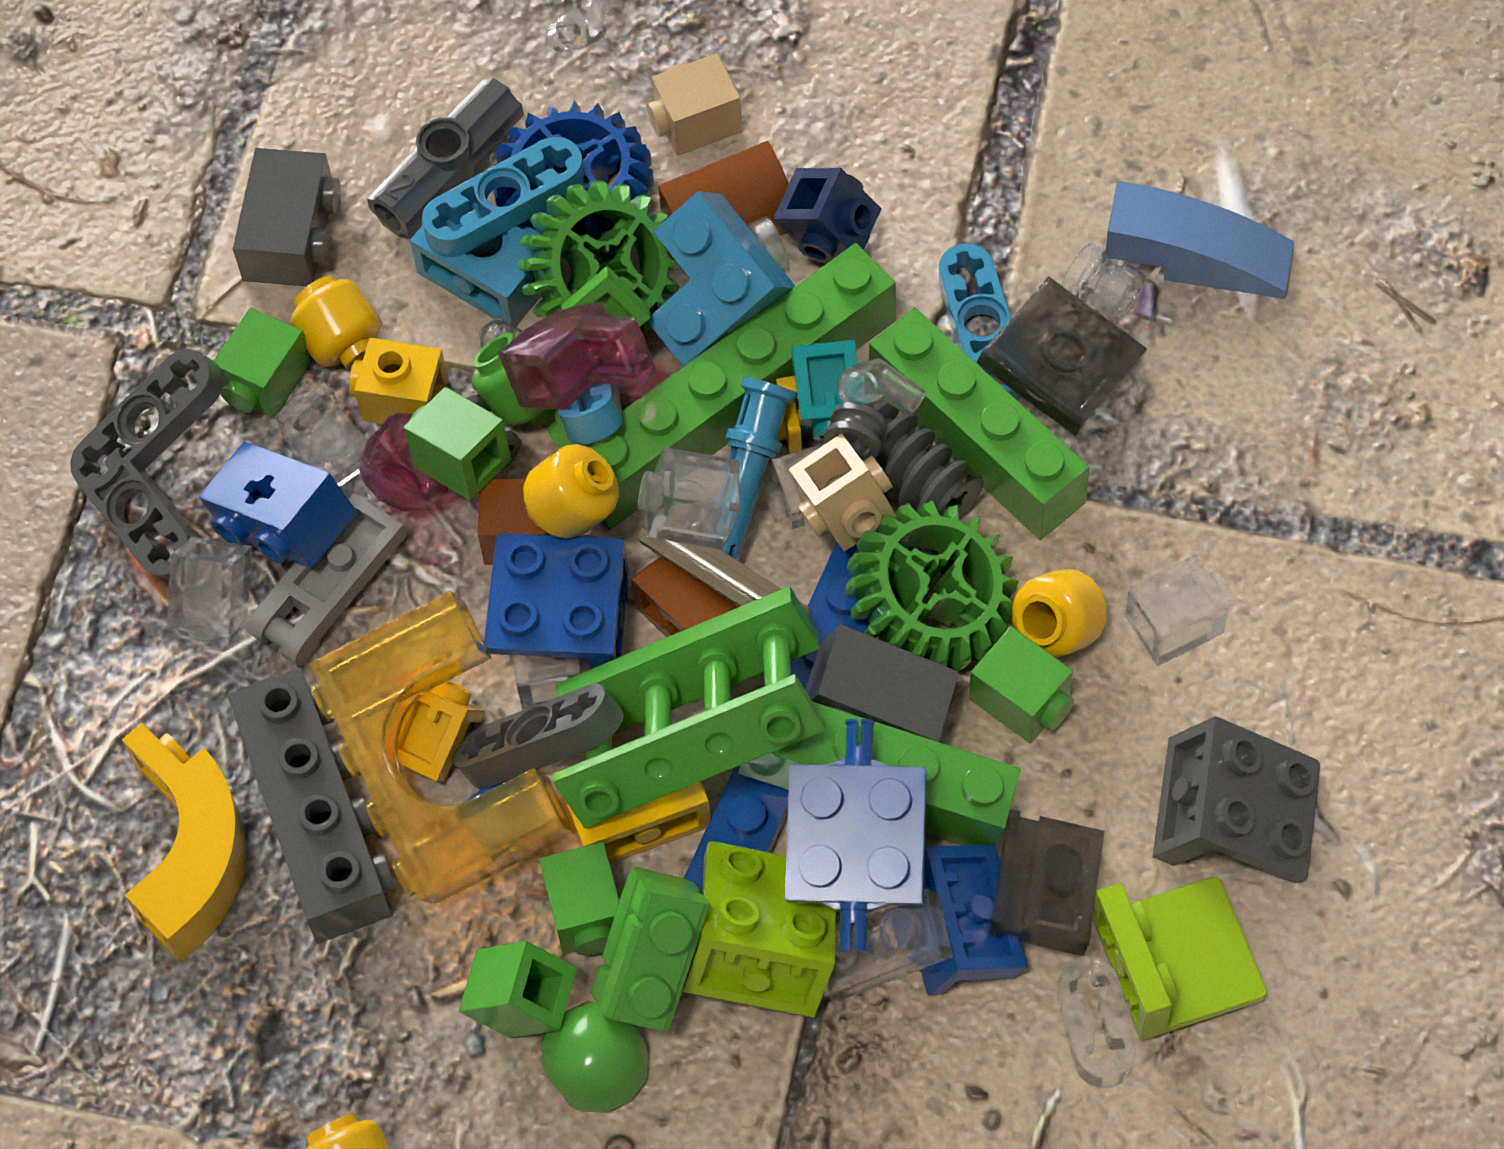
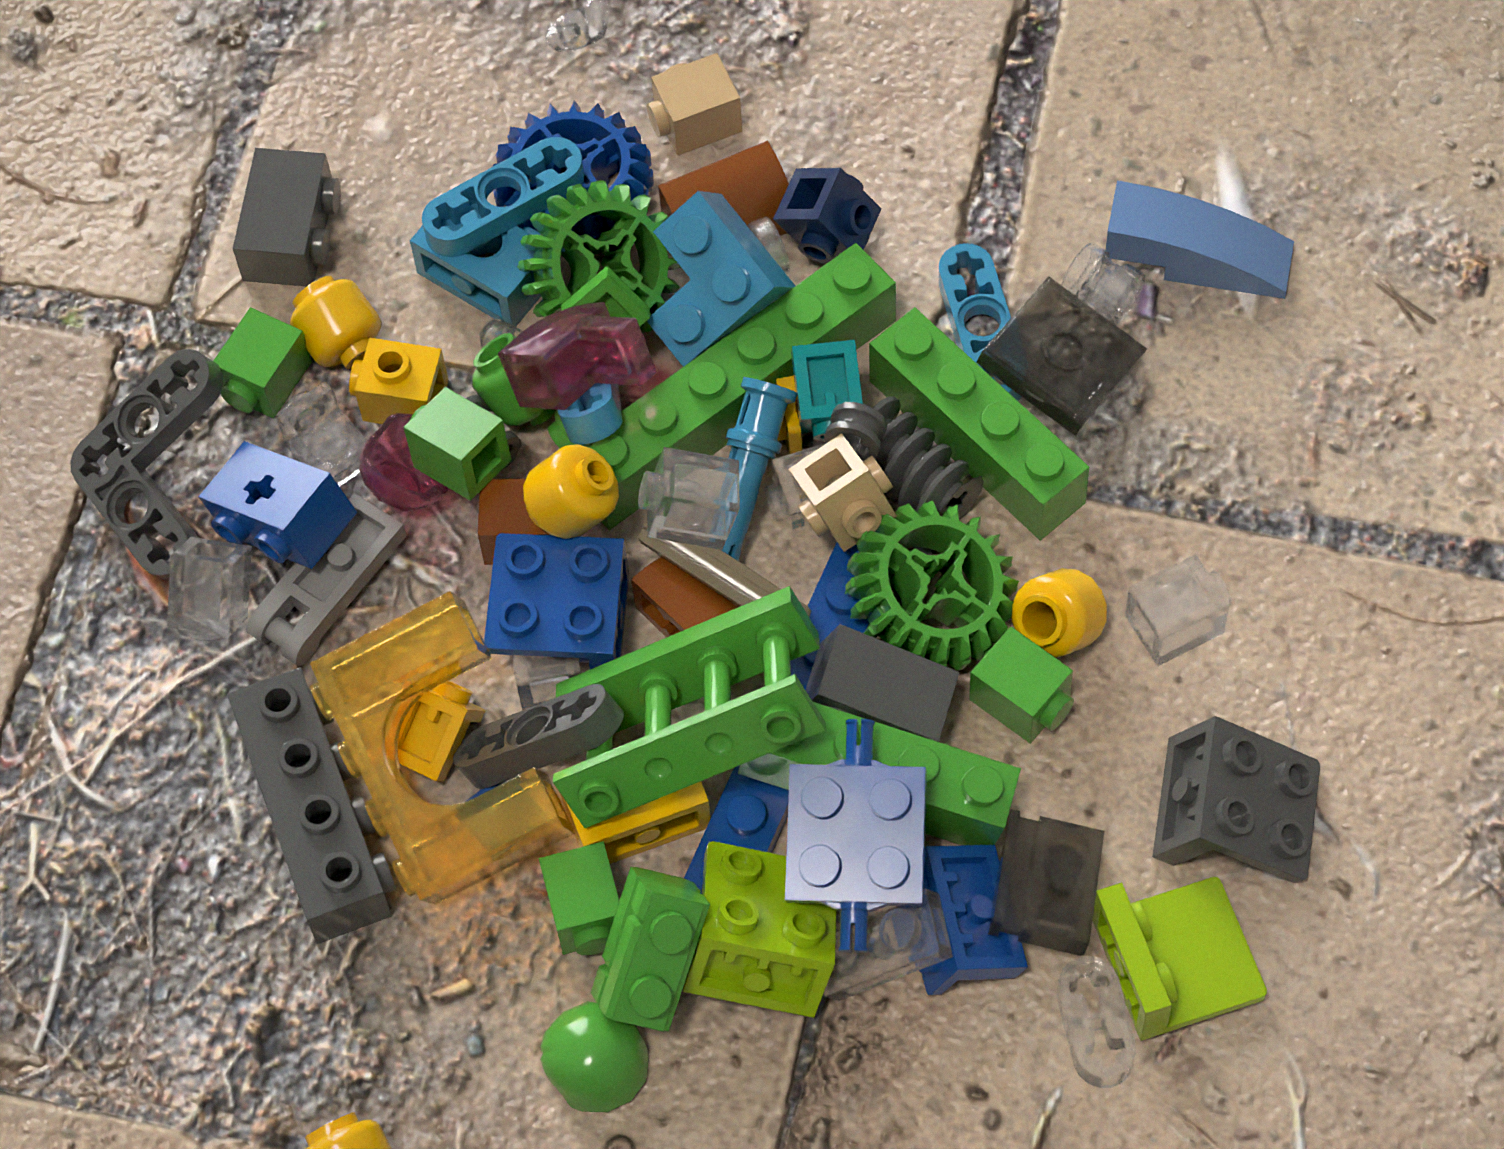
yellow arch [122,722,246,963] -> none
dark grey piece [367,78,524,236] -> none
bright green brick [459,941,577,1038] -> none
clear arm [838,359,926,416] -> none

